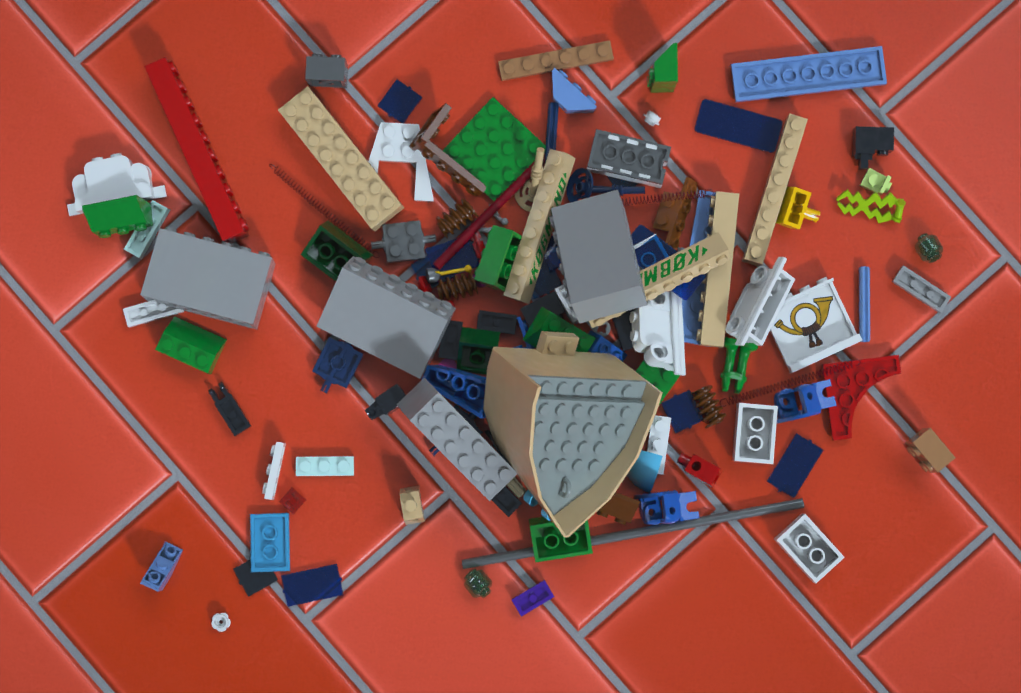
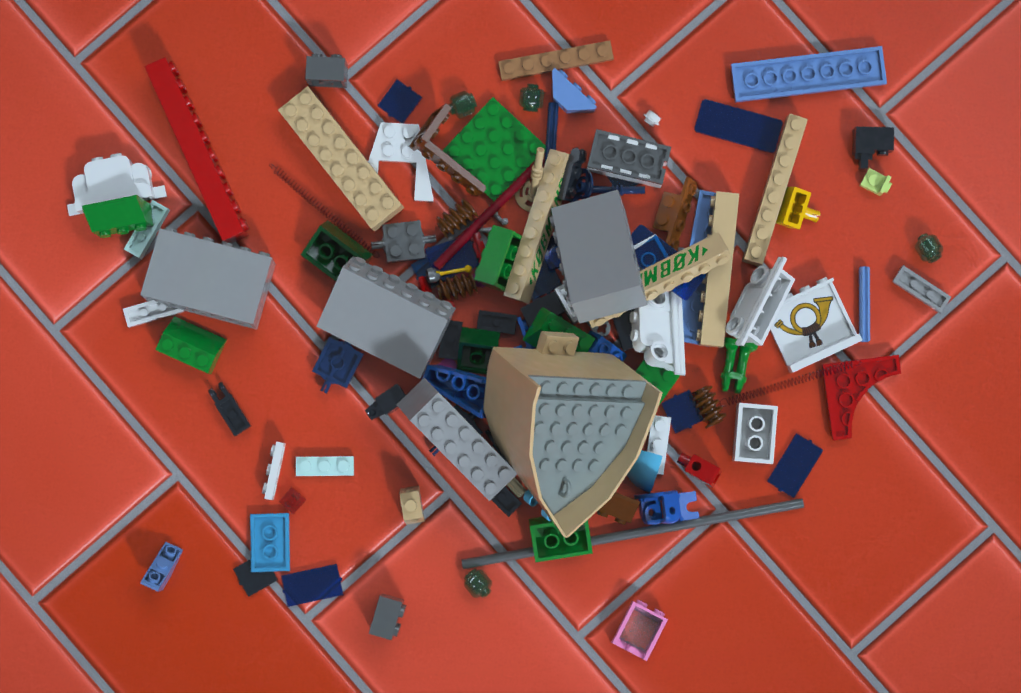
white plate [211,612,231,632] -> none
dark purple plate [511,580,554,617] -> none
dark red piece [622,189,714,206] -> none
green slope [647,43,678,93] -> none
blue piece [774,379,837,424] -> none
white brick [774,513,845,583] -> none
lime piece [836,189,906,223] -> none
medium nougat brick [905,428,956,473] -> none
none -> dark grey brick [369,593,407,640]
none -> clear green head [448,91,477,119]
none -> clear green head [519,83,545,112]
none -> black hinge [558,147,587,201]
none -> window [611,600,668,661]

